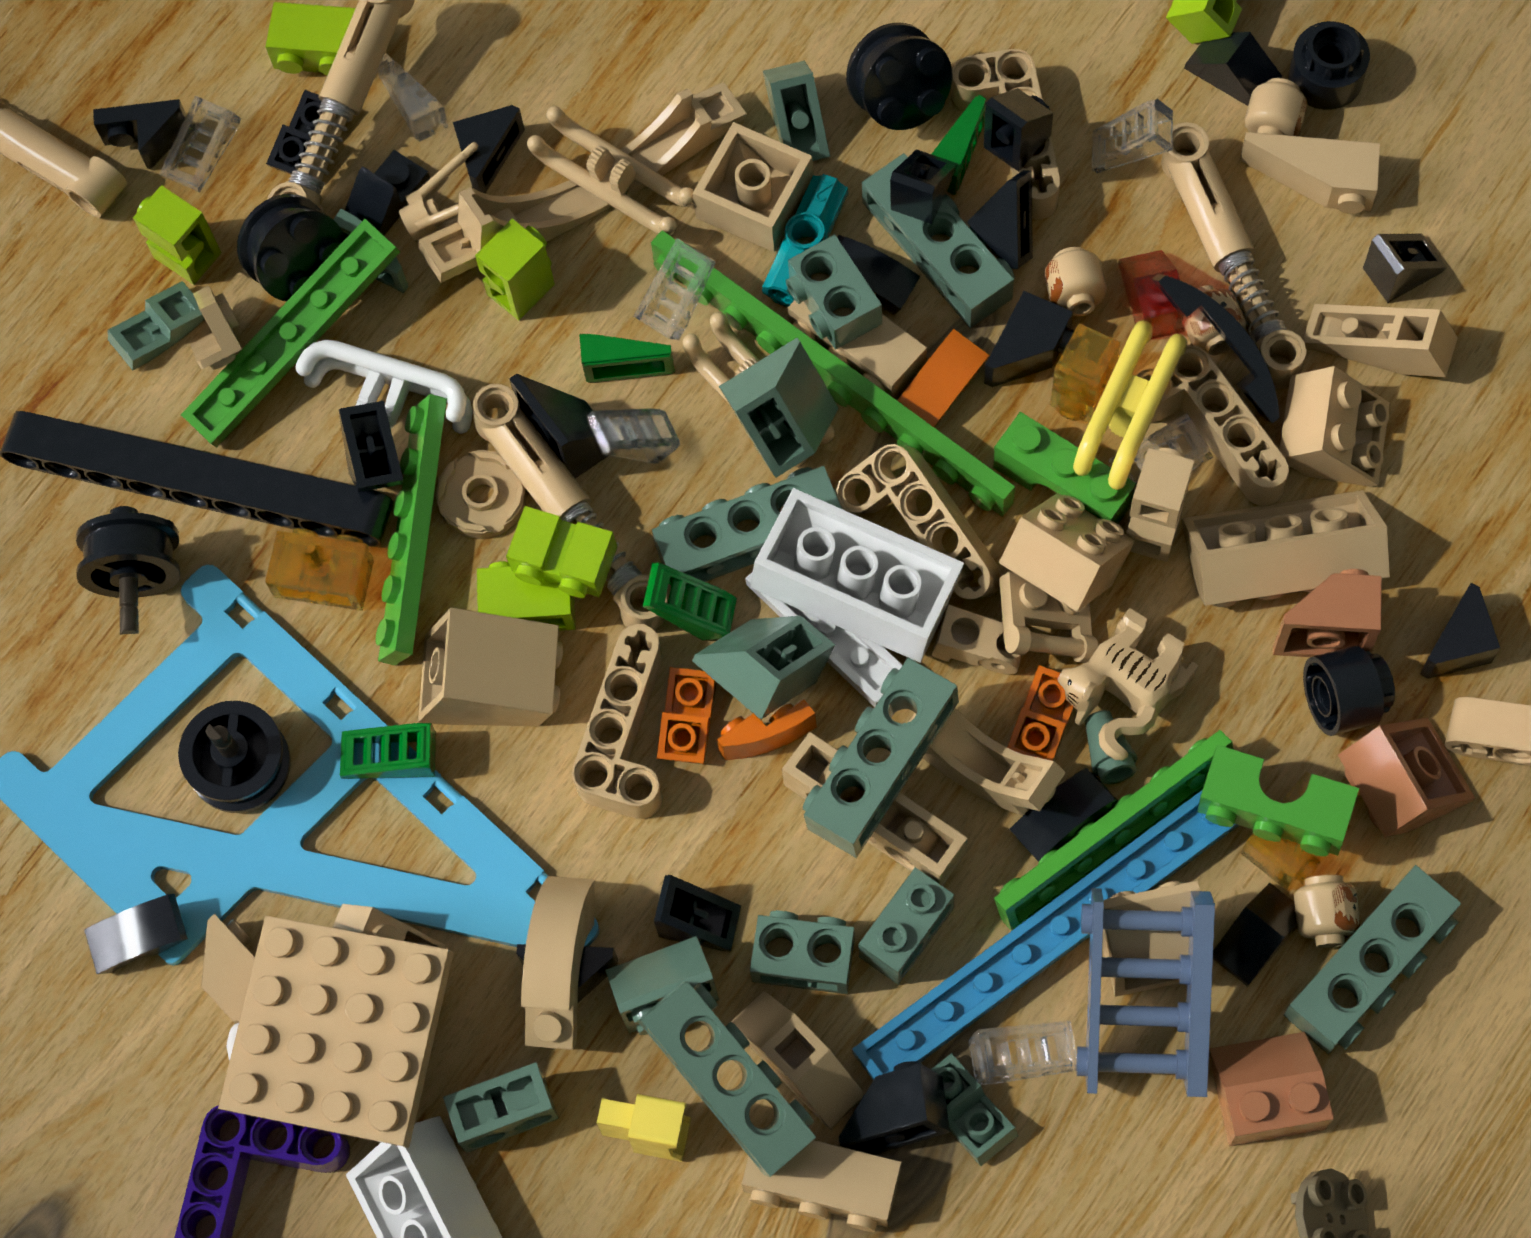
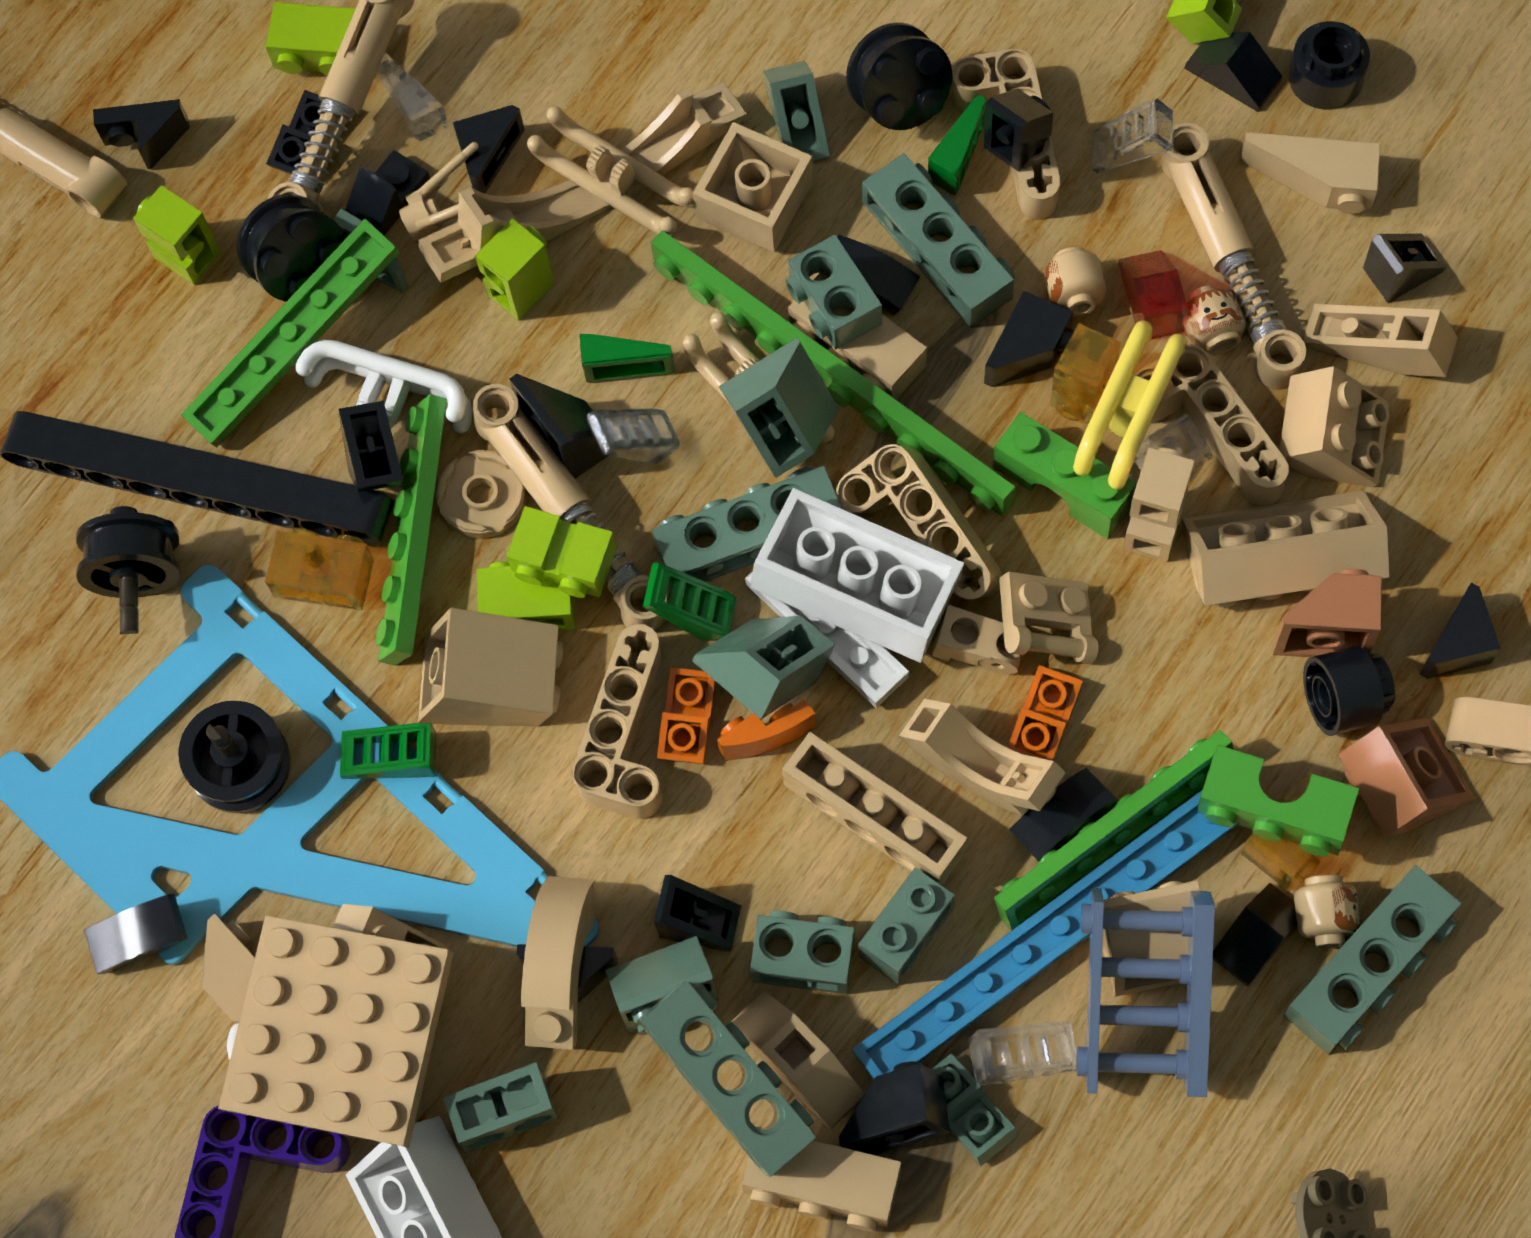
sand green slope [108,281,205,371] -> none
clear slope [159,96,241,193] -> none
tan bracket [190,285,242,370] -> none
light yellow piece [597,1094,691,1162] -> none
clear slope [633,238,716,340] -> none
teal piece [762,174,849,307] -> none
sand green brick [803,658,959,858] -> none
black slope [890,149,958,224] -> none
orange slope [897,329,990,428] -> none
black slope [967,170,1033,269] -> none
tan brick [999,493,1135,612] -> none
tan animal [1058,608,1198,761] -> none
sand green cone [1084,710,1138,784] -> none
black slope [1152,273,1280,423] -> none
nougat slope [1209,1032,1334,1147] -> none
tan head [1245,78,1307,136] -> none

